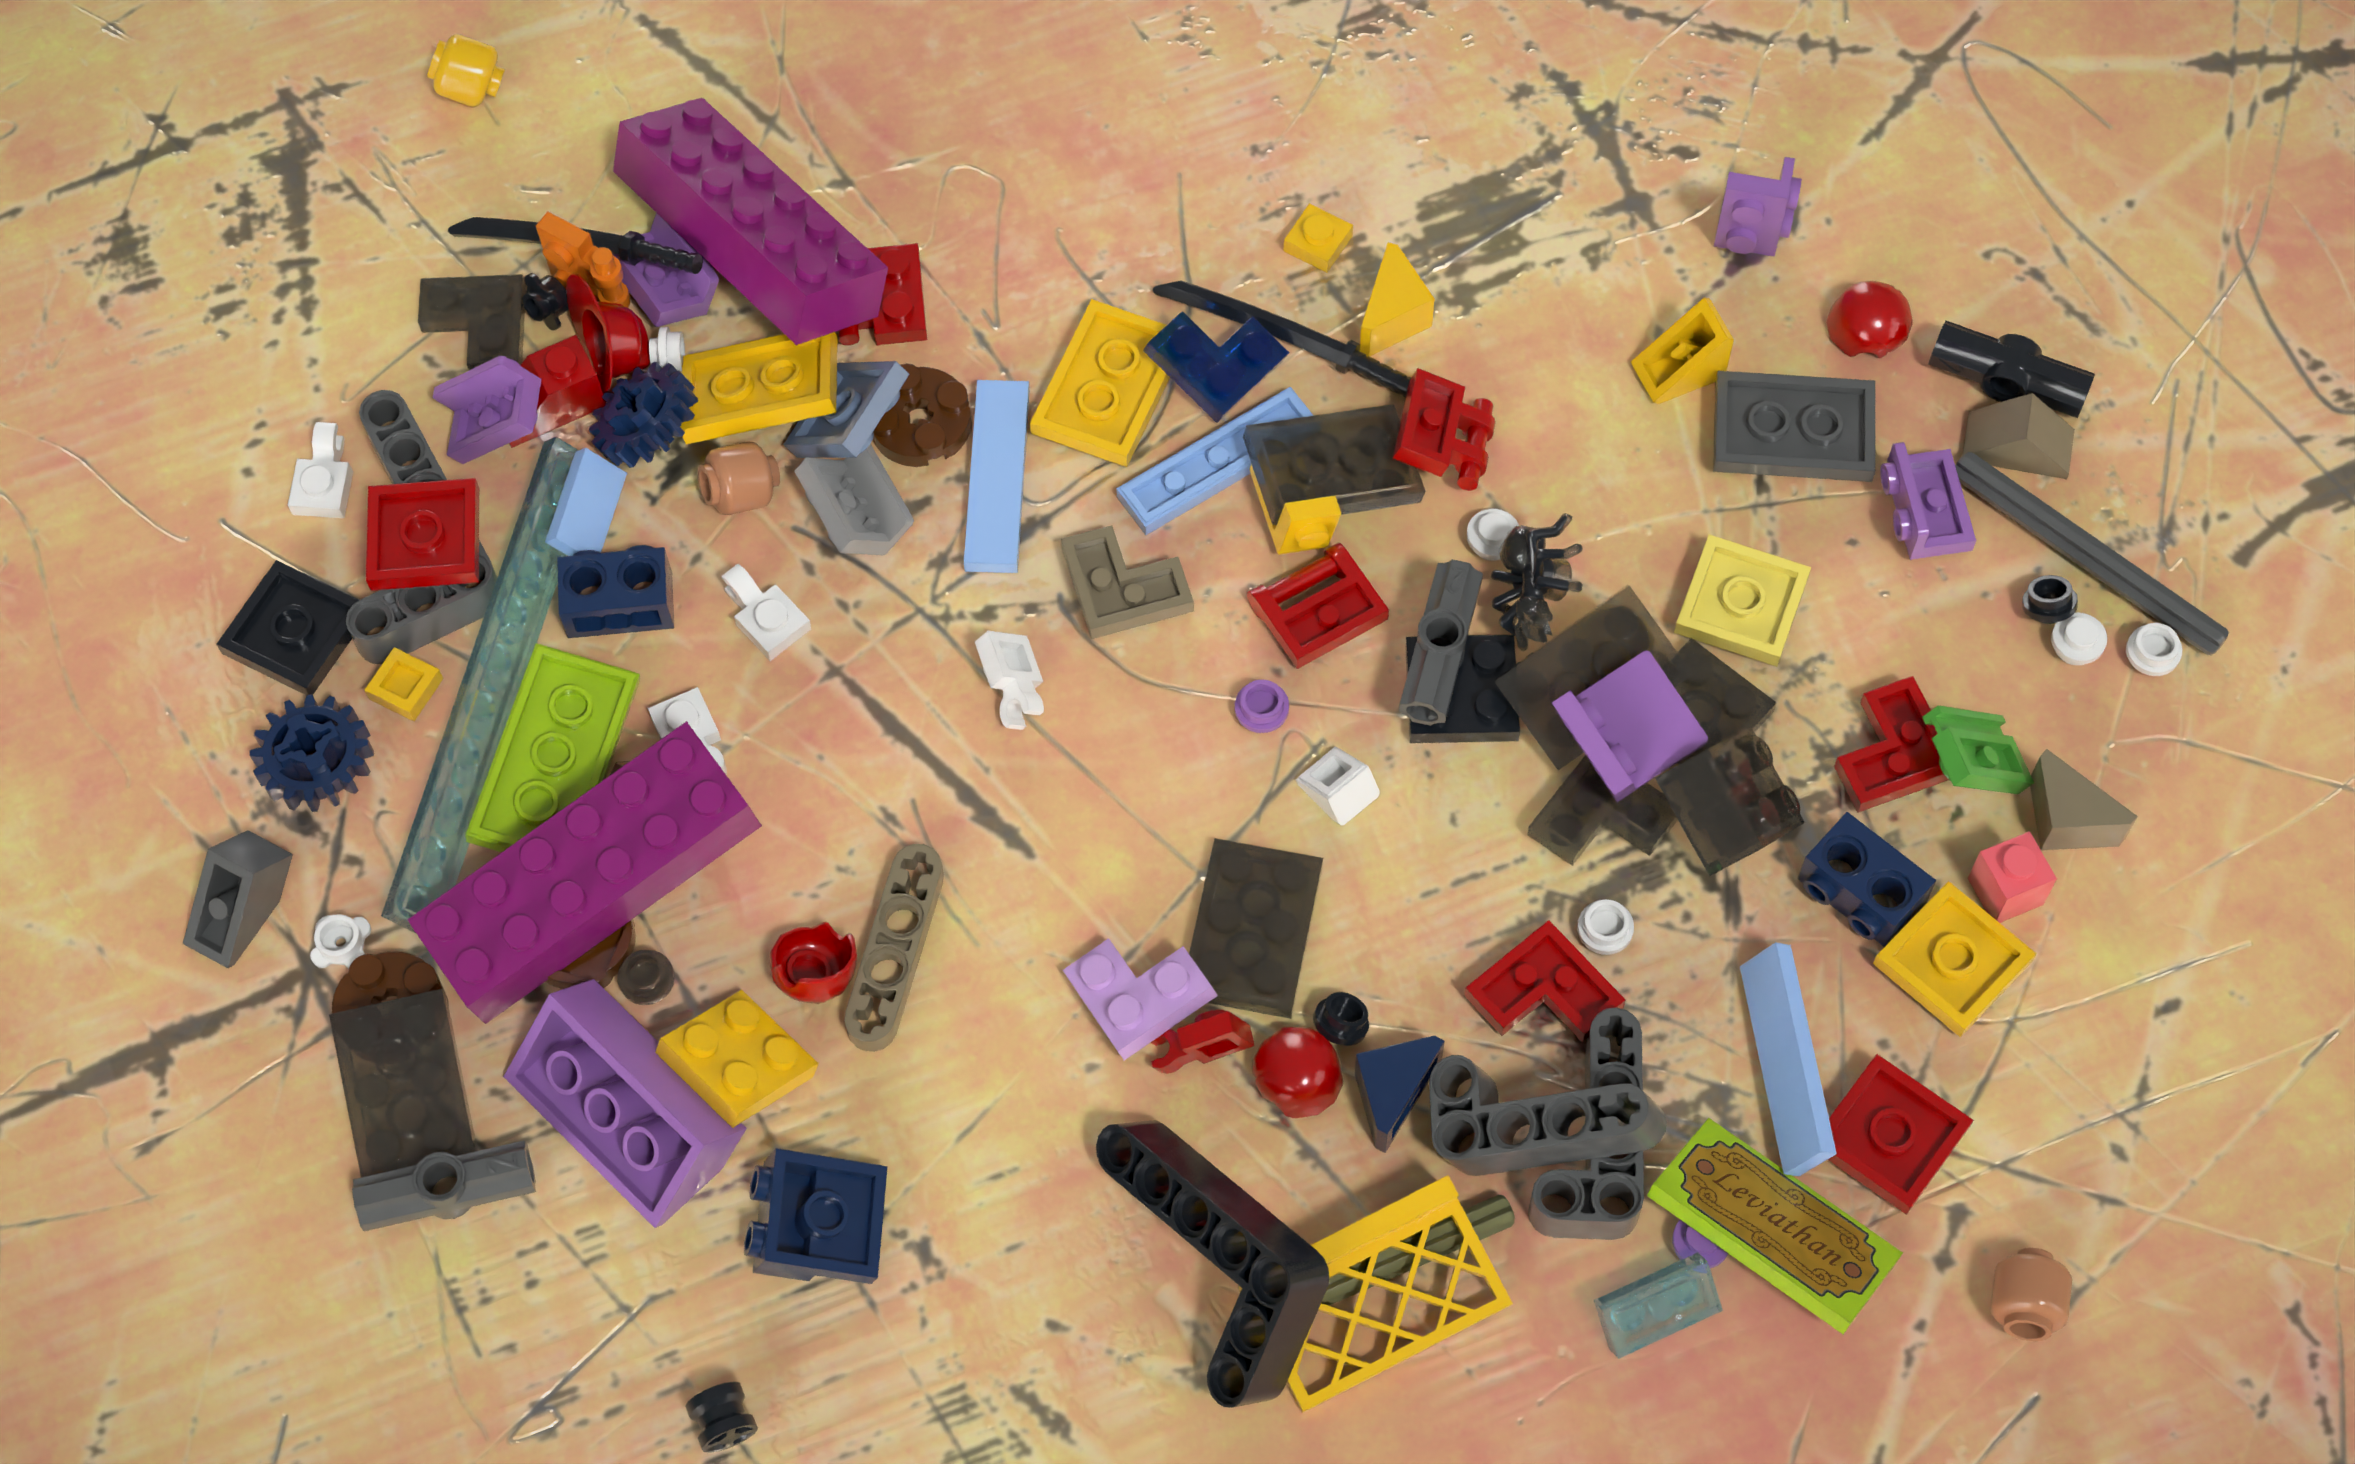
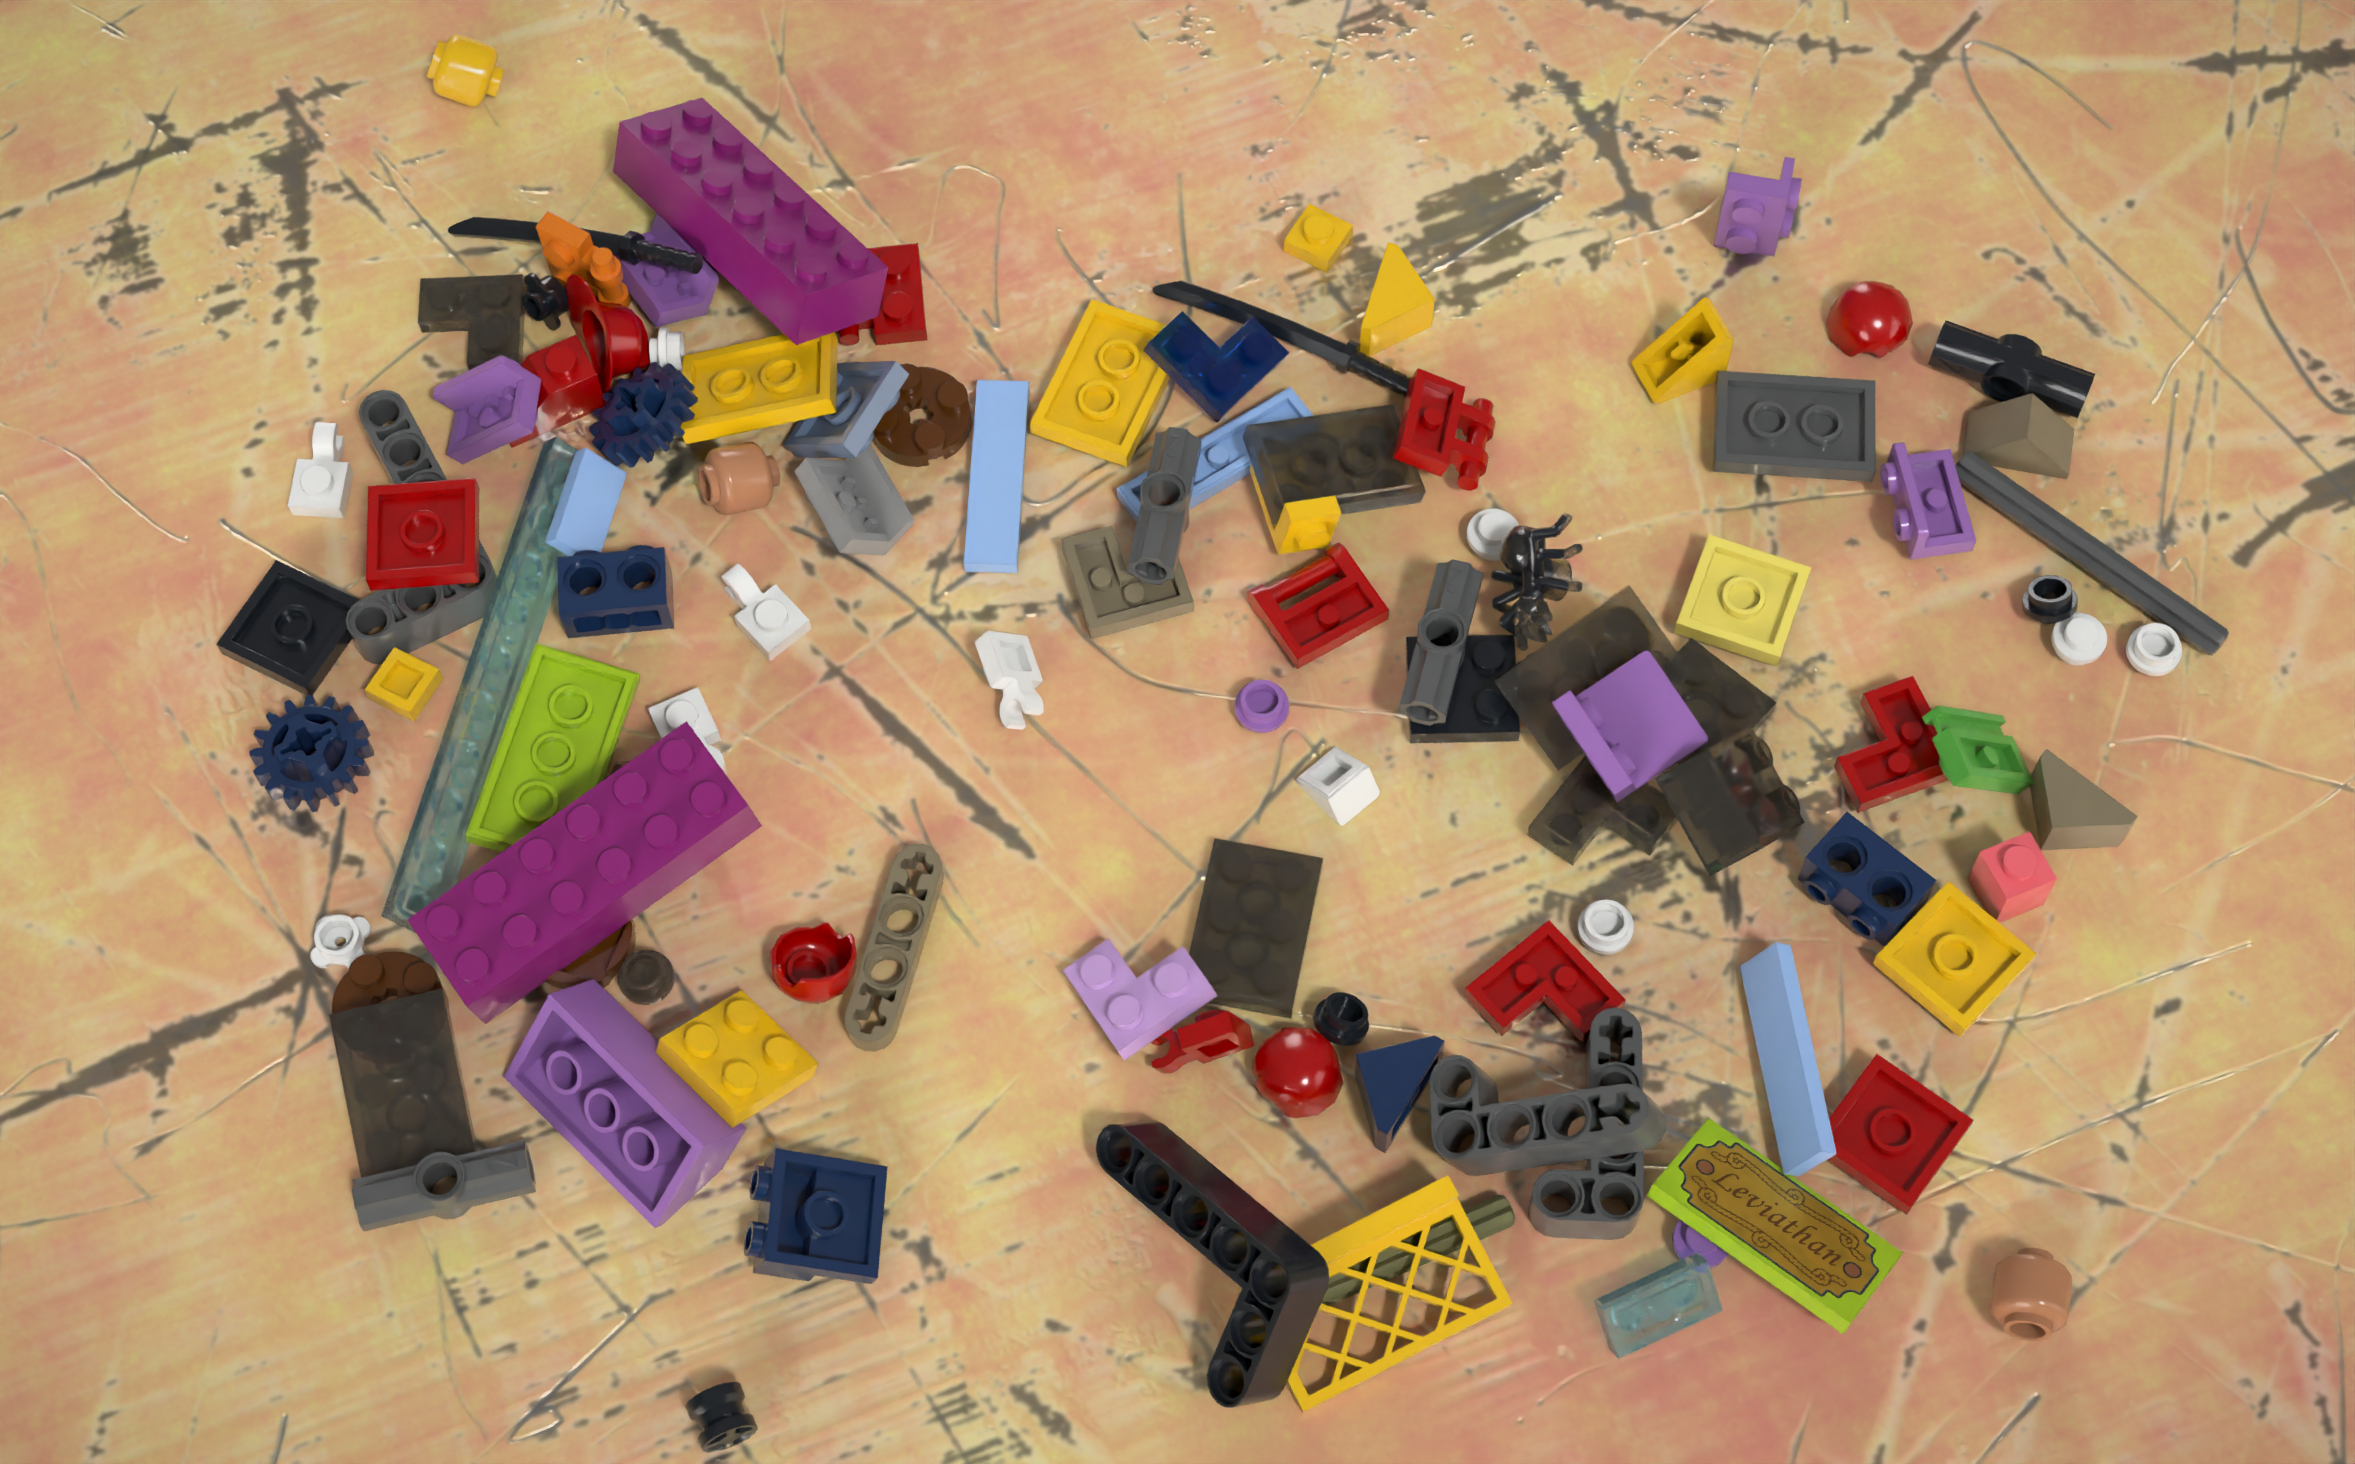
dark grey slope [183,830,293,968] -> none
none -> dark grey piece [1128,427,1202,585]

